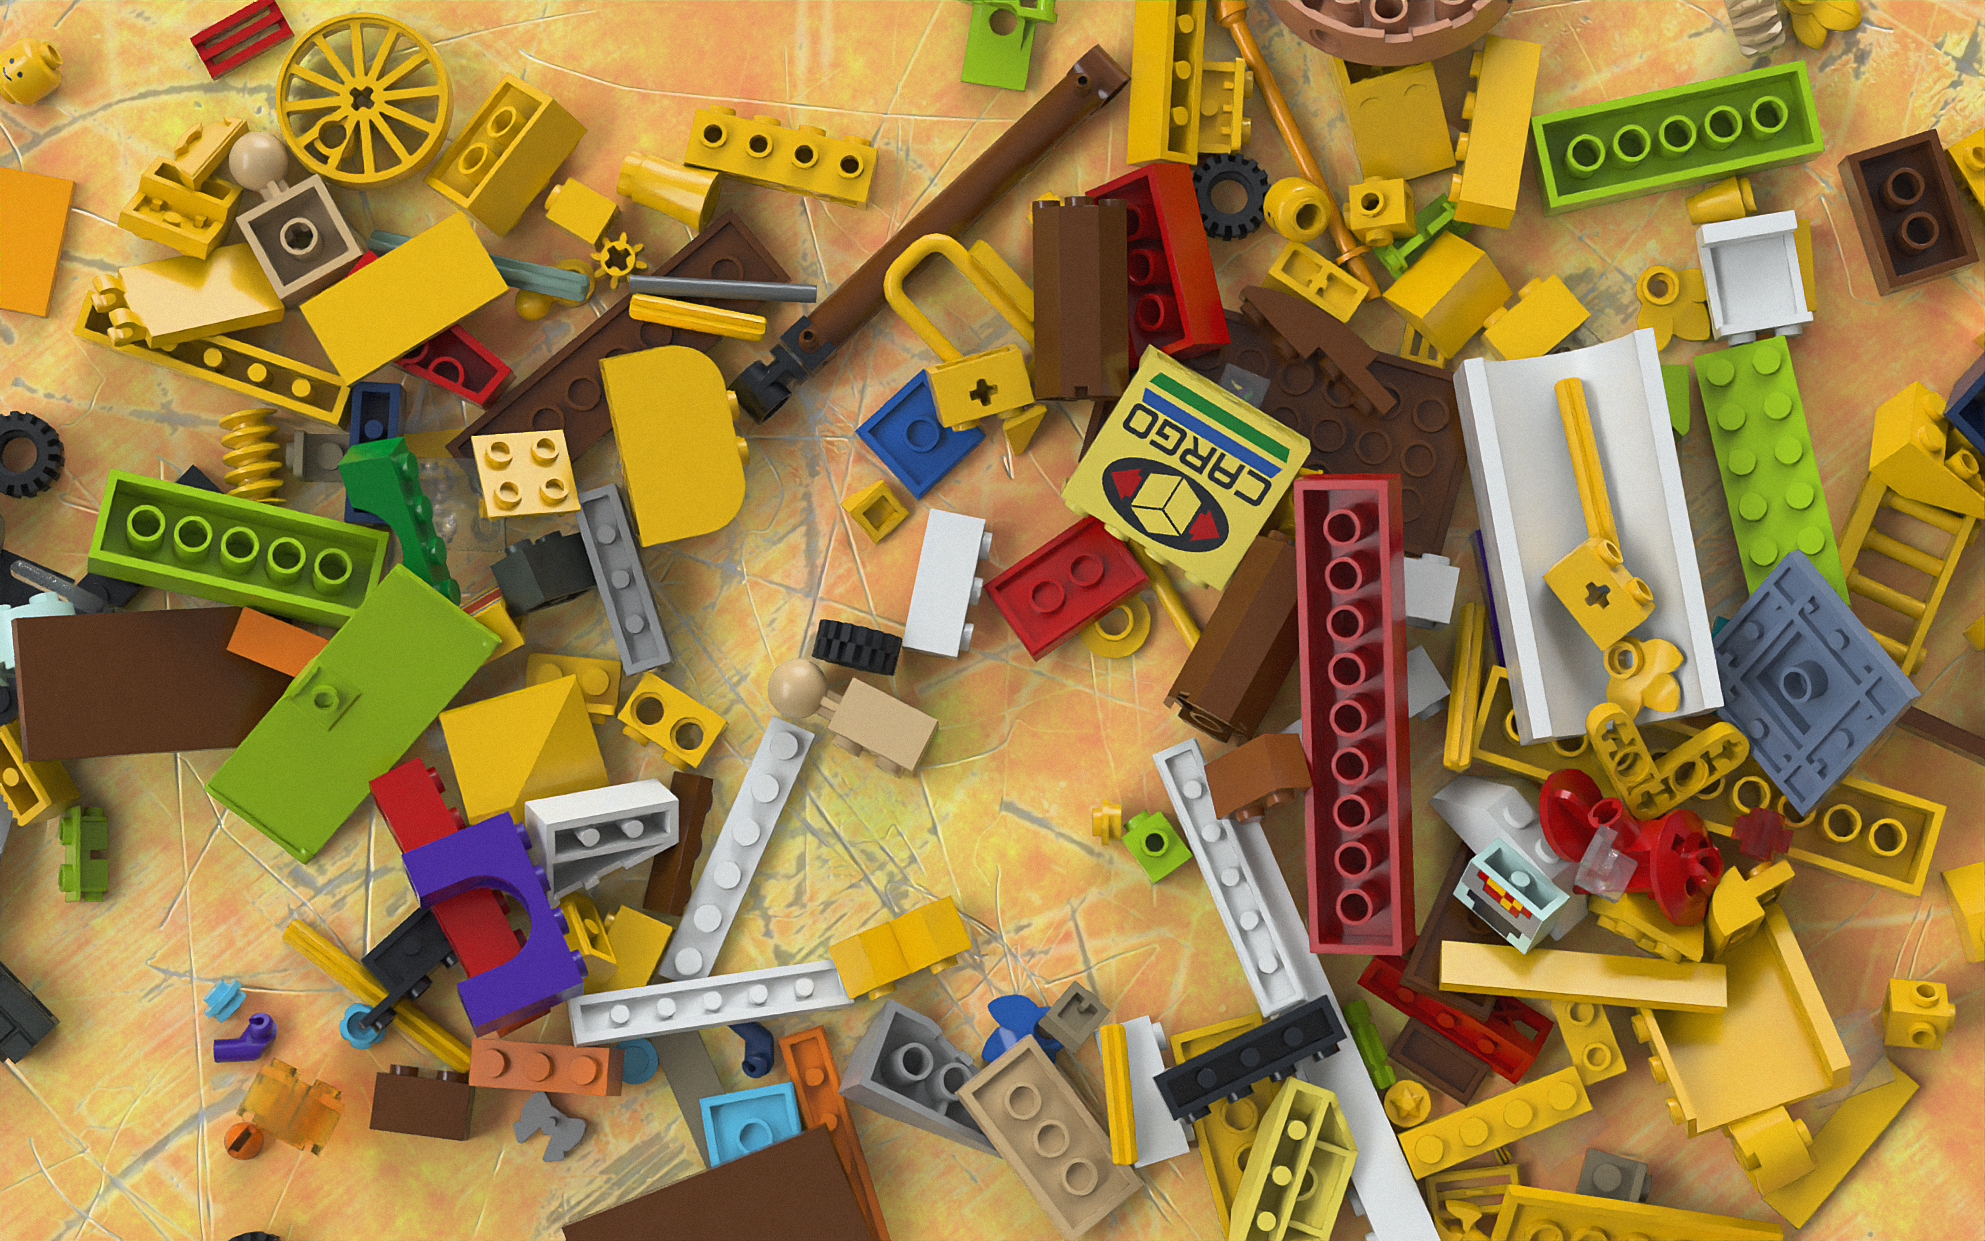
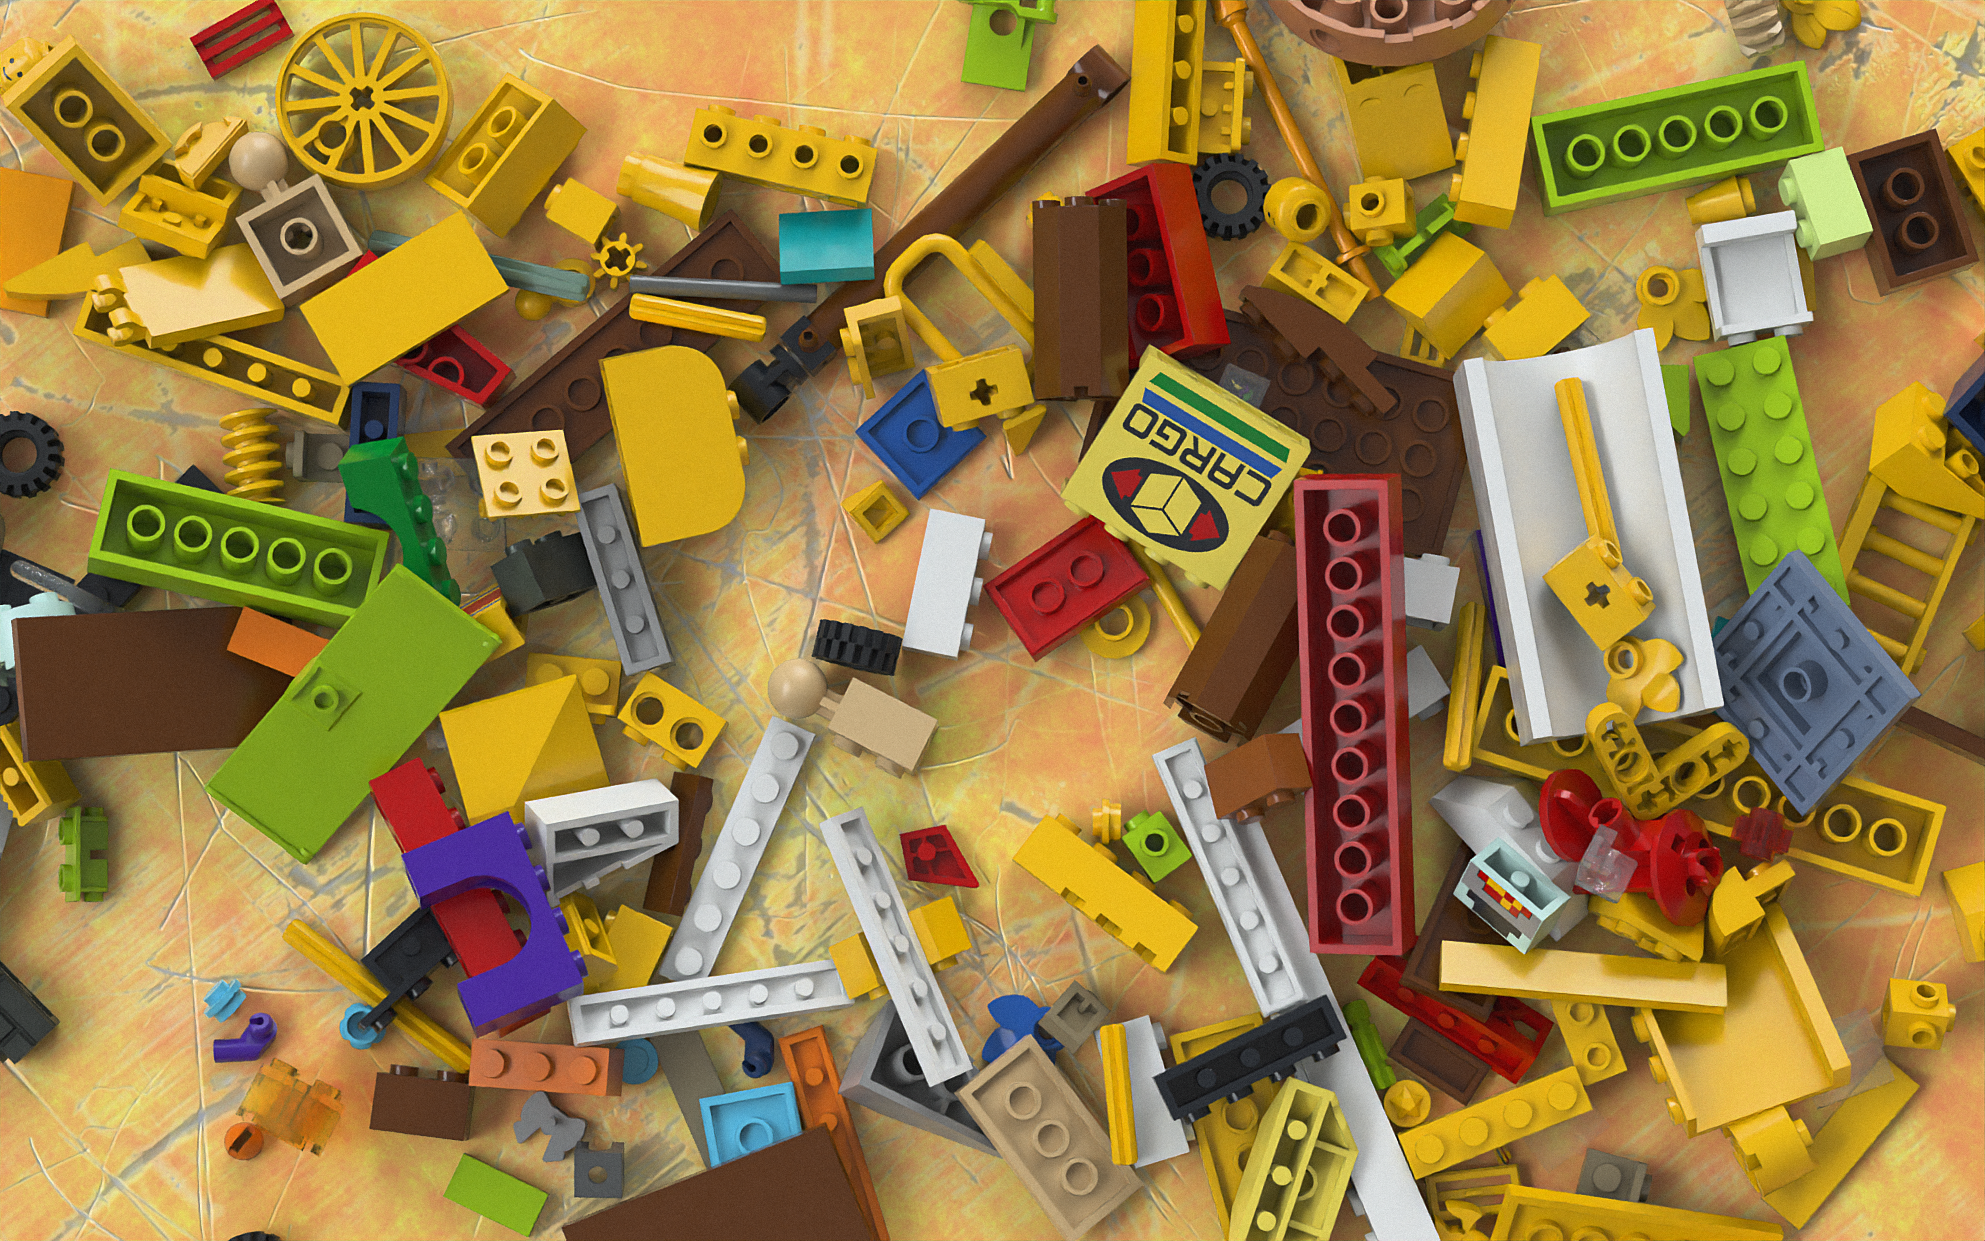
none -> yellow brick [1,33,173,208]
none -> yellow slope [3,237,152,300]
none -> lime tile [443,1153,550,1237]
none -> dark grey piece [574,1141,624,1198]
none -> teal tile [779,208,875,285]
none -> white plate [819,807,973,1087]
none -> yellow bracket [839,295,916,400]
none -> red piece [899,825,979,888]
none -> yellow wedge [1012,813,1199,974]
none -> yellowish green brick [1778,146,1873,262]

